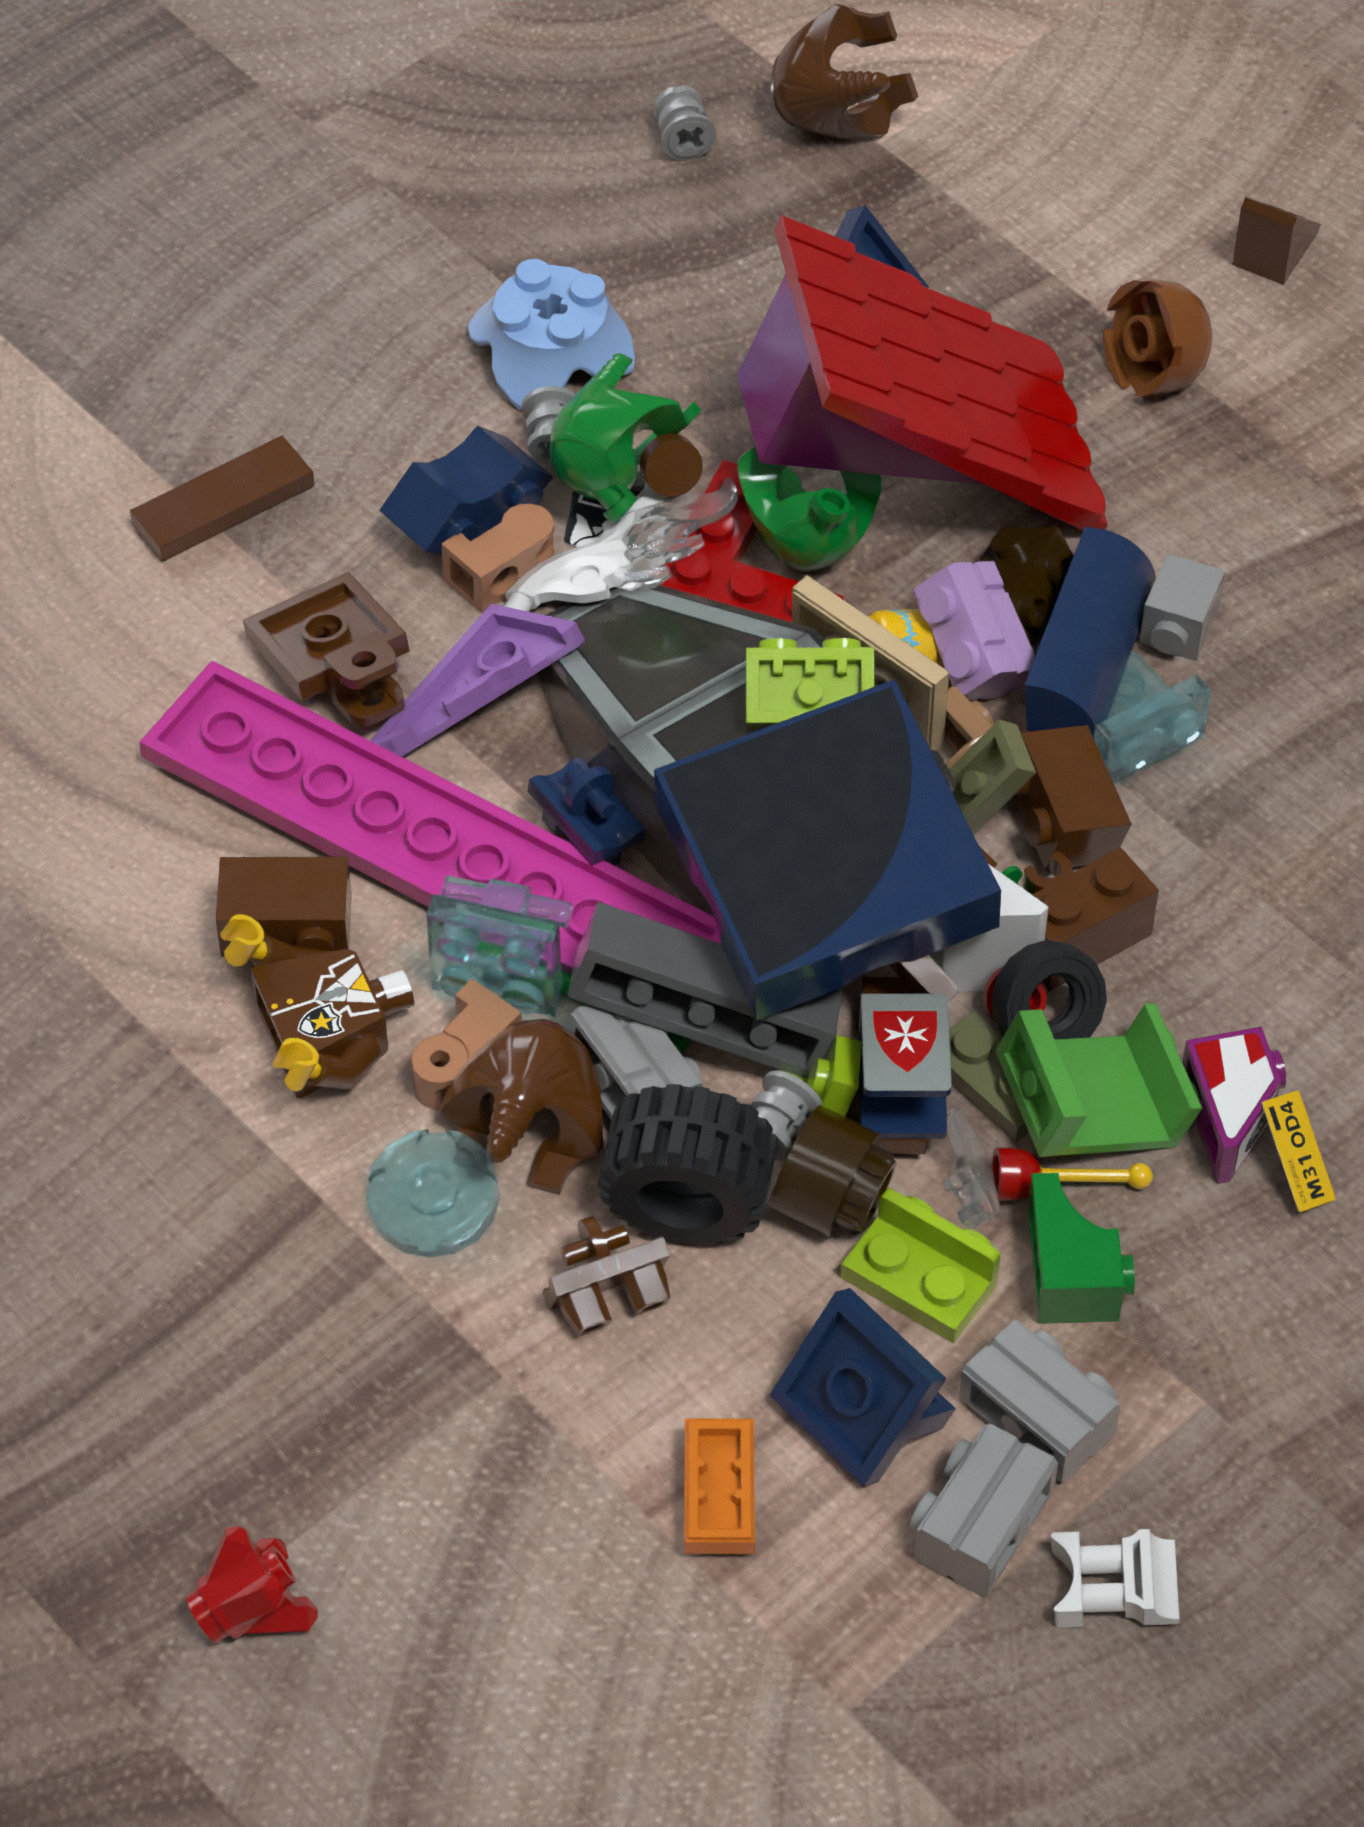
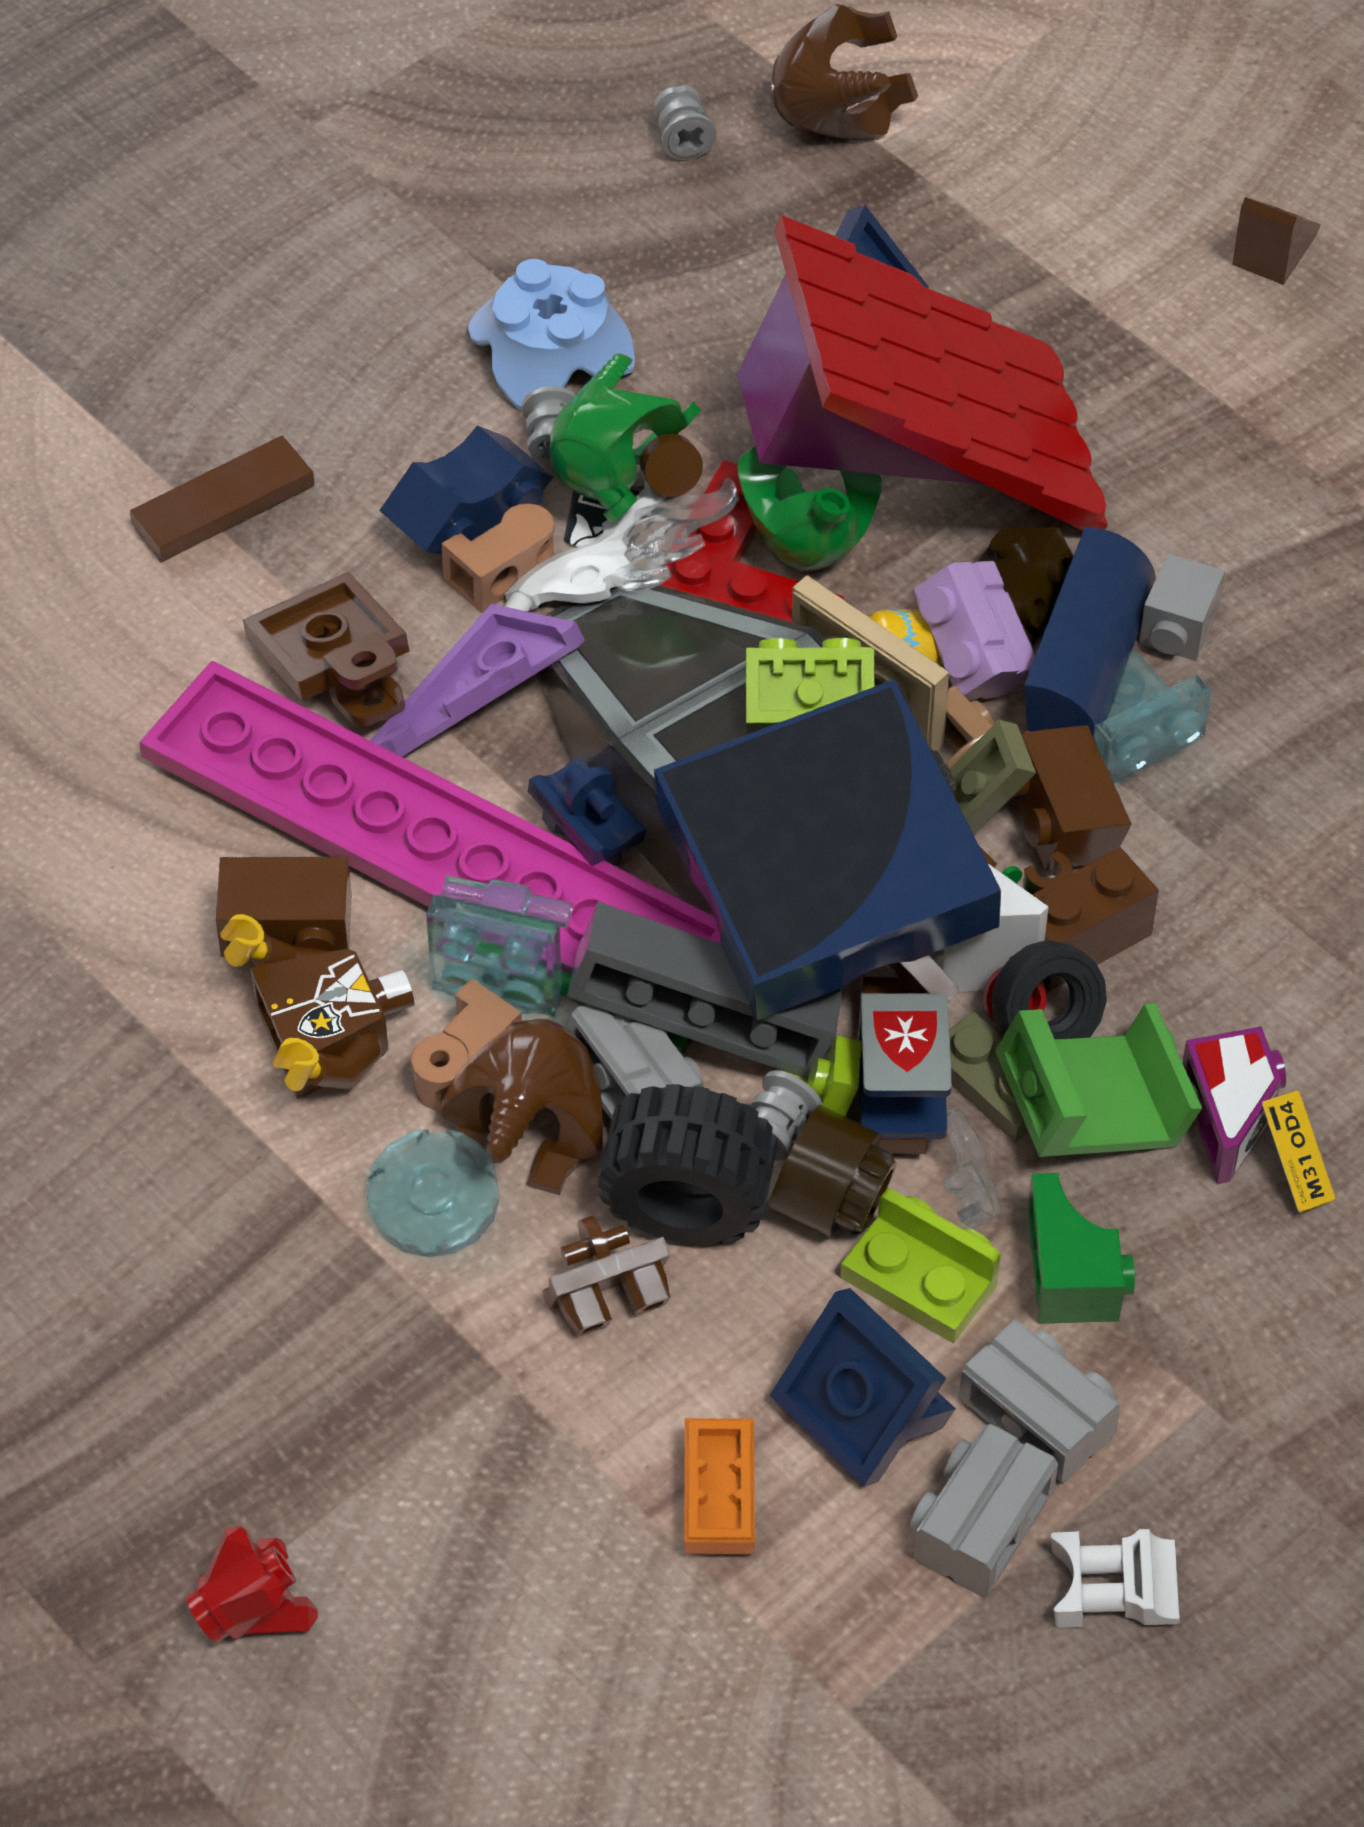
hinge [991,1147,1153,1201] -> none
dark orange cylinder [1102,279,1213,397] -> none

